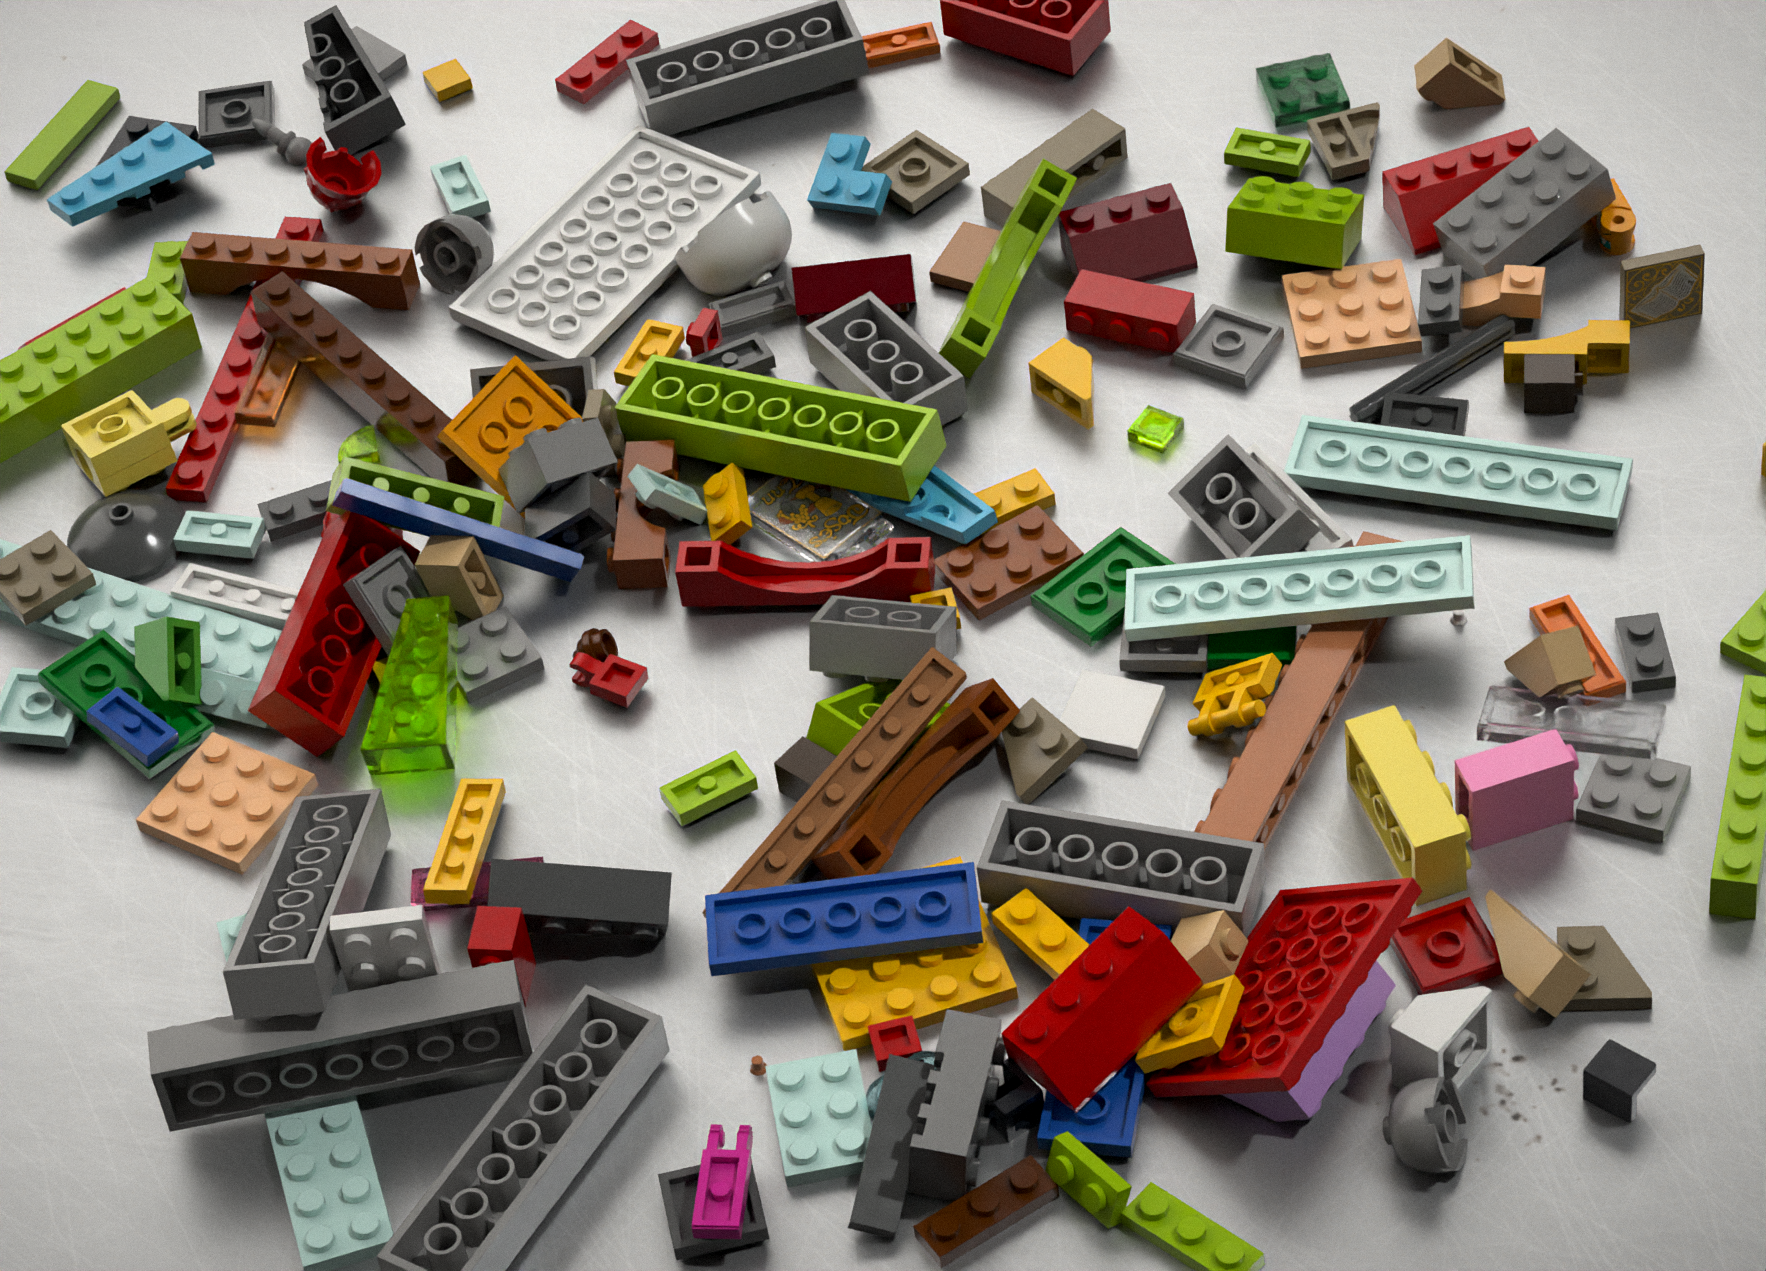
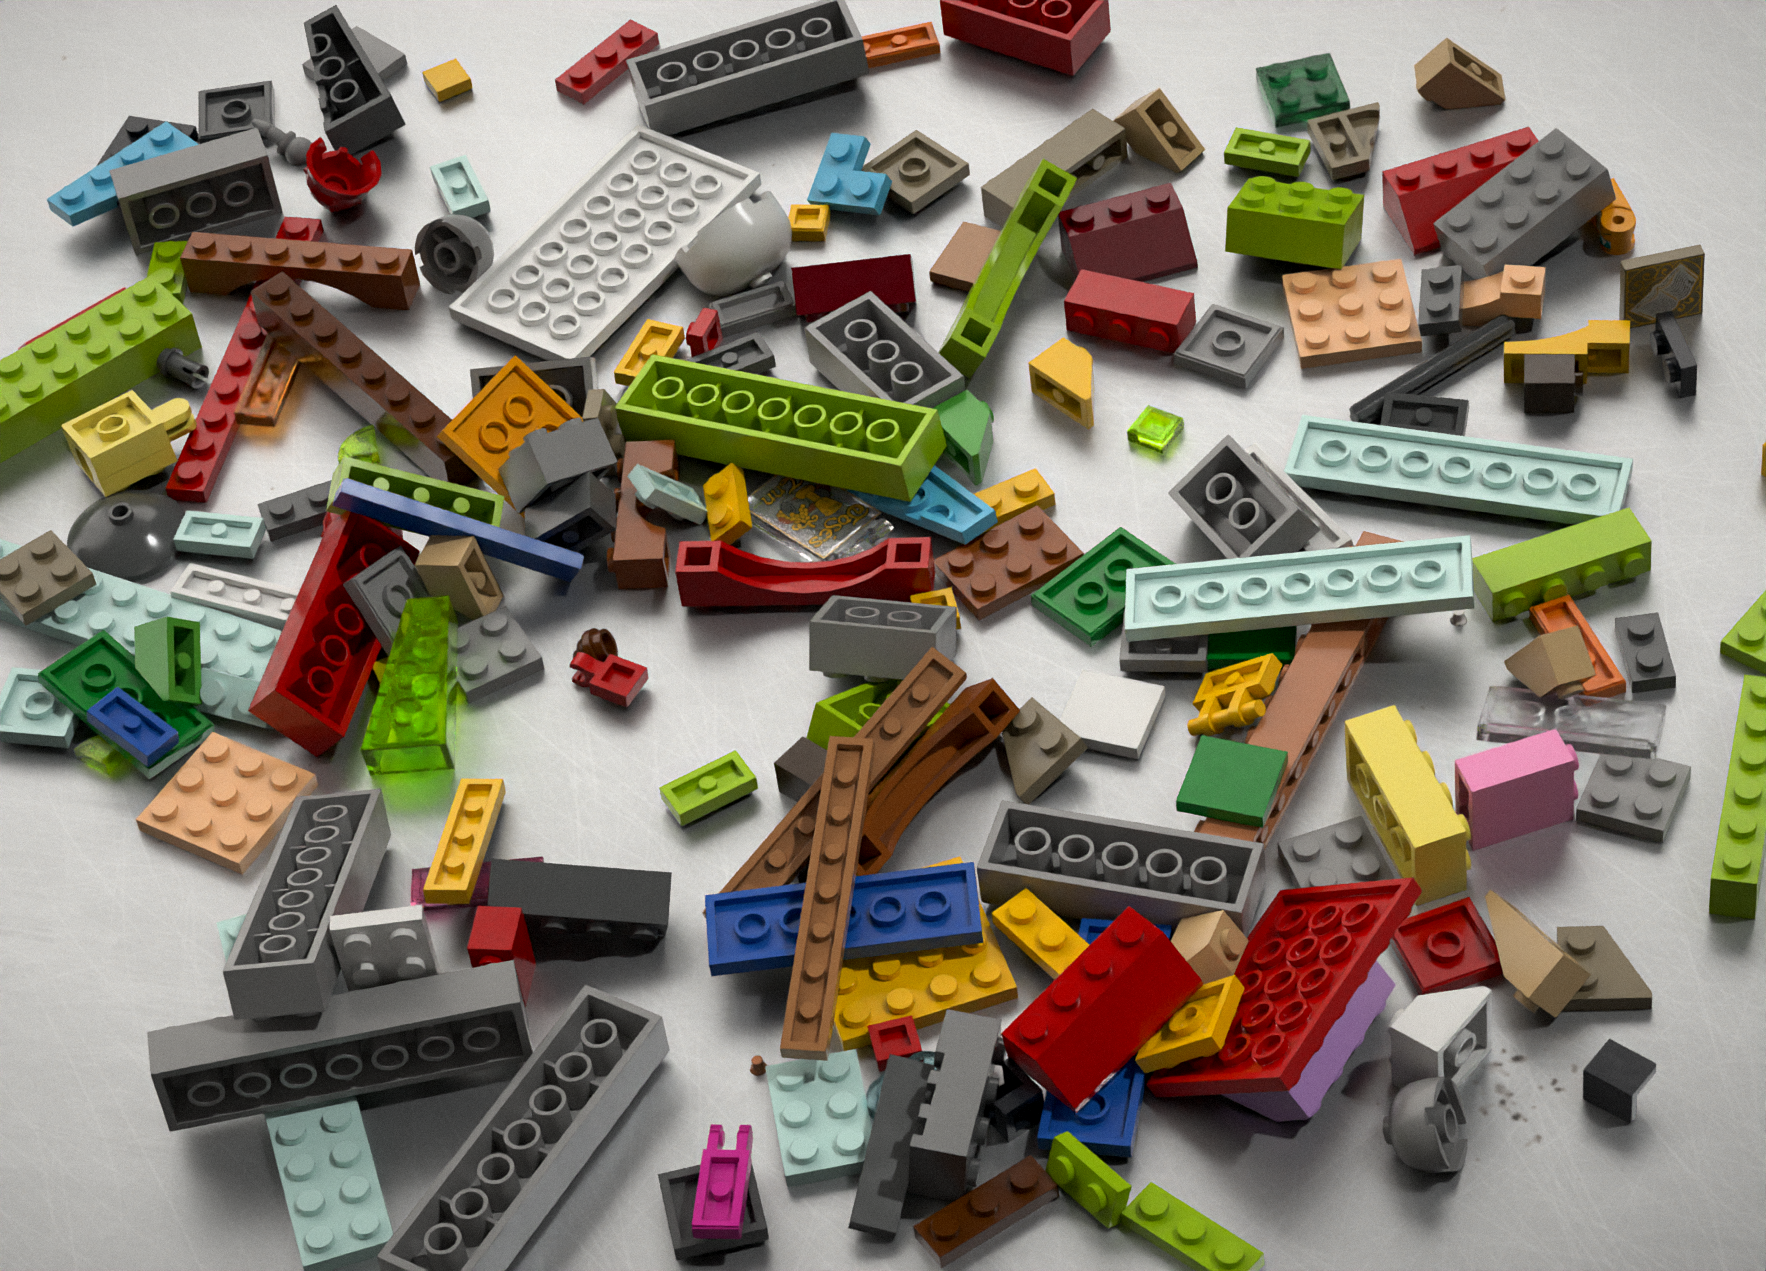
lime tile [4,80,121,190] -> none
none -> clear neon green tile [74,735,125,775]
none -> light grey brick [109,128,283,256]
none -> dark grey pin [156,348,209,389]
none -> medium nougat plate [780,736,875,1061]
none -> yellow tile [788,204,831,241]
none -> bright green slope [932,389,994,486]
none -> tan slope [1113,88,1206,173]
none -> green tile [1176,735,1288,828]
none -> light grey plate [1278,816,1395,888]
none -> lime brick [1472,507,1652,622]
none -> black plate [1650,310,1697,399]

